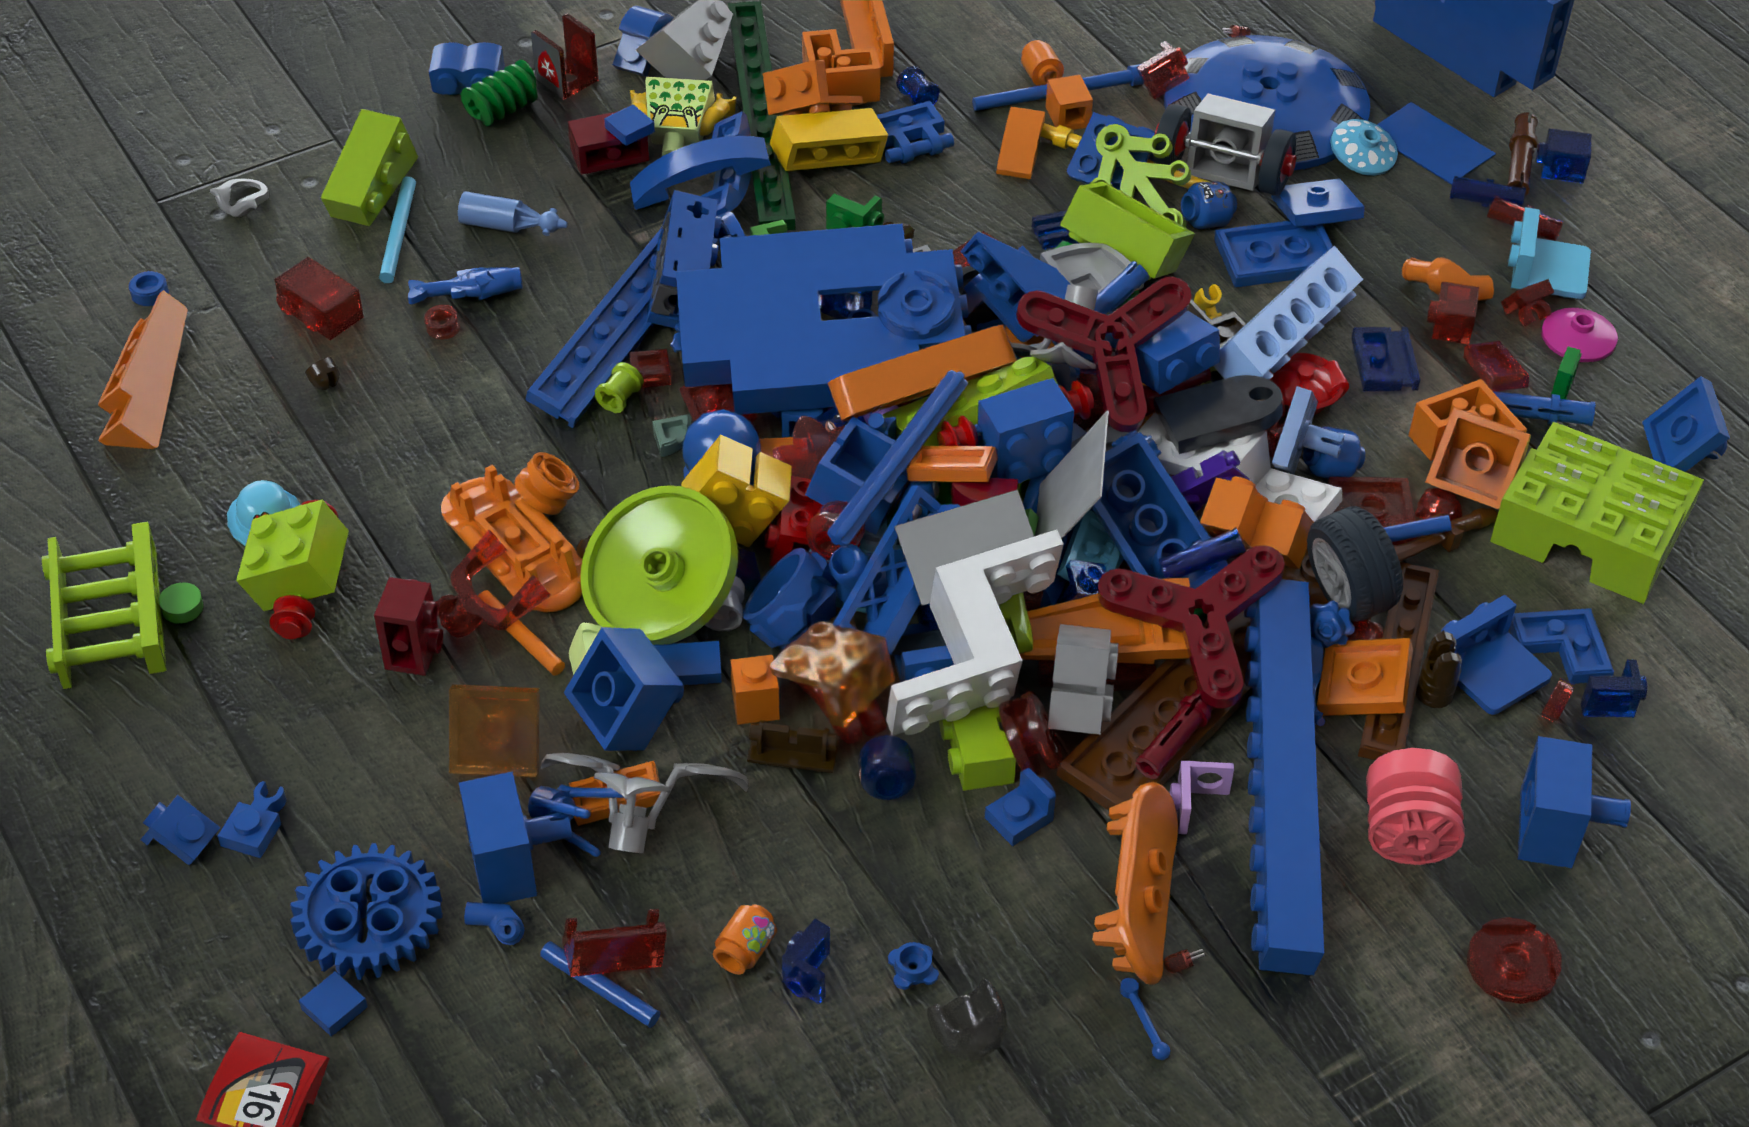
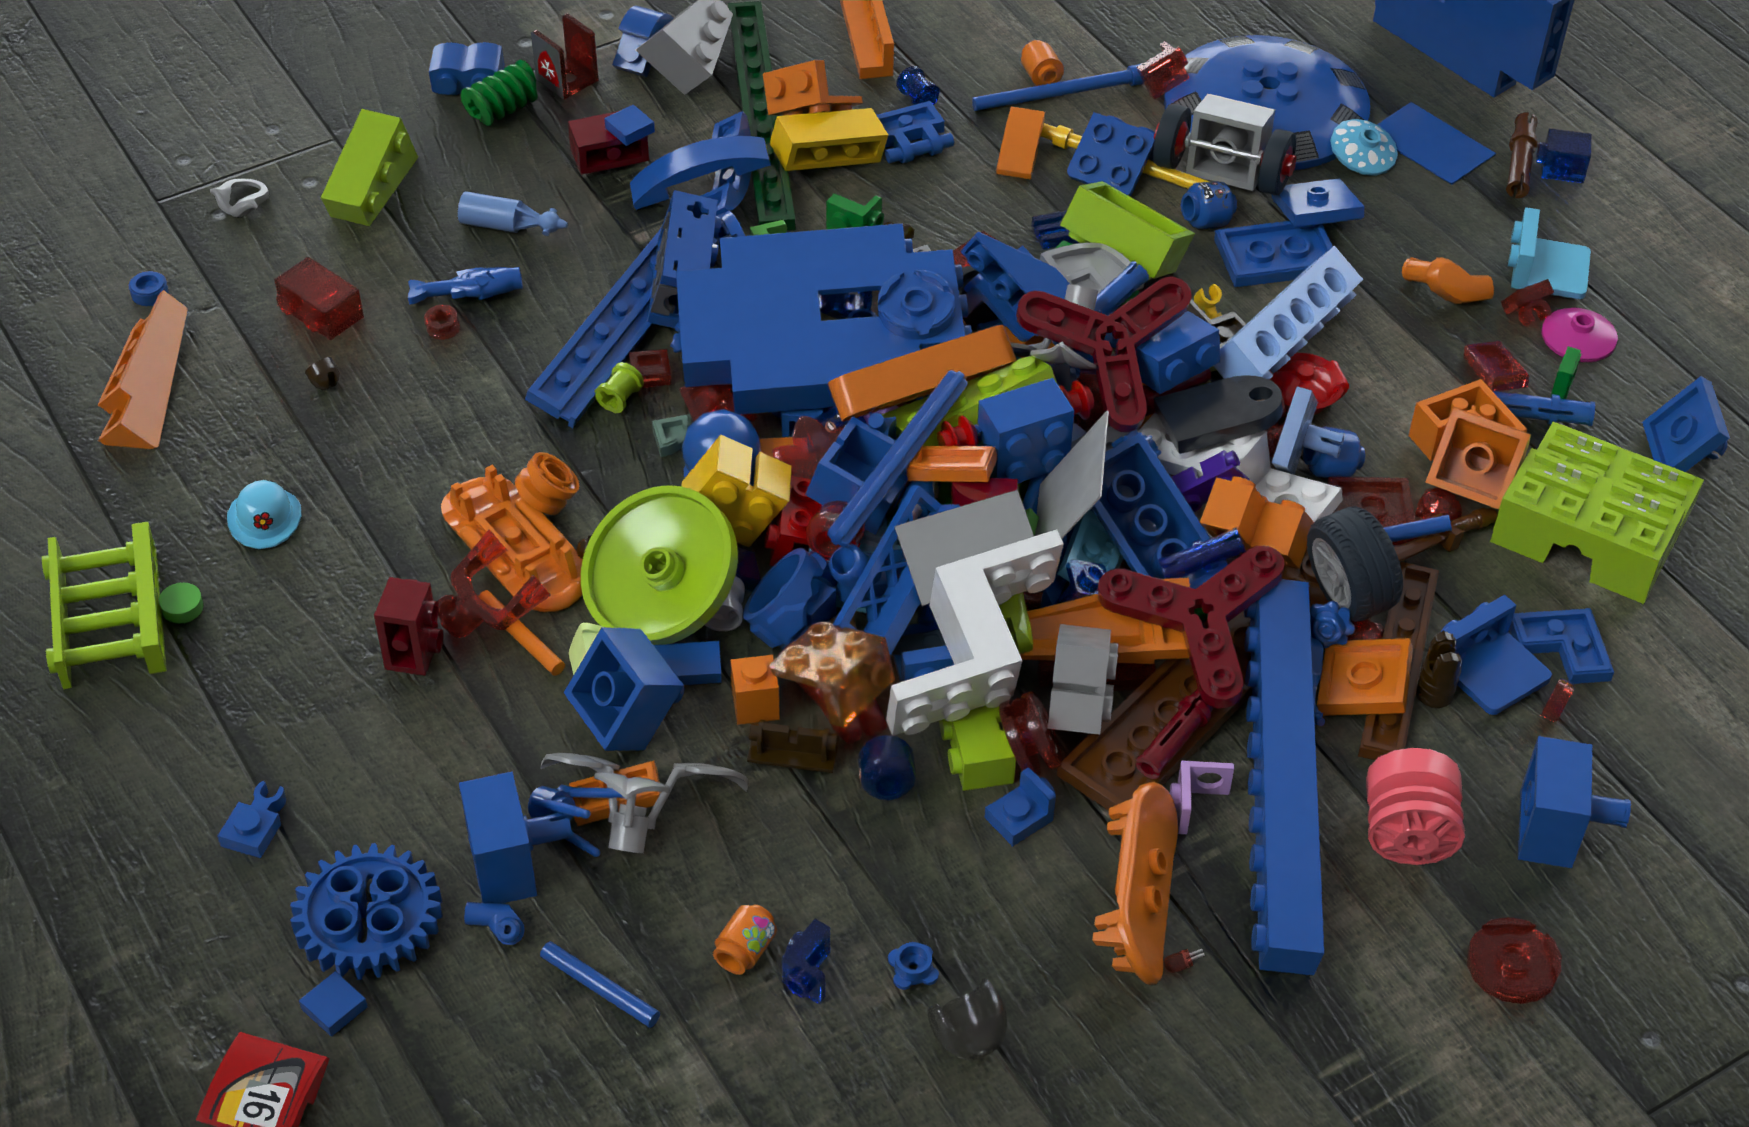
blue bracket [140,795,221,865] -> none
lime brick [236,499,349,639] -> none
medium azure bar [379,177,416,283] -> none
clear orange tile [449,684,540,777] -> none
clear red hinge [562,909,667,977] -> none
torso [630,77,737,156] -> none
orange brick [802,29,881,104] -> none
orange brick [1045,75,1093,130] -> none
lime plant [1091,124,1192,228] -> none
blue hinge [1120,978,1171,1060] -> none
clear red piece [1222,25,1251,37] -> none
clear blue plate [1351,327,1421,391] -> none
clear red brick [1427,282,1479,345] -> none
clear blue pin [1450,176,1526,211] -> none
clear red pin [1487,196,1564,241] -> none
clear blue bracket [1580,659,1647,718] -> none

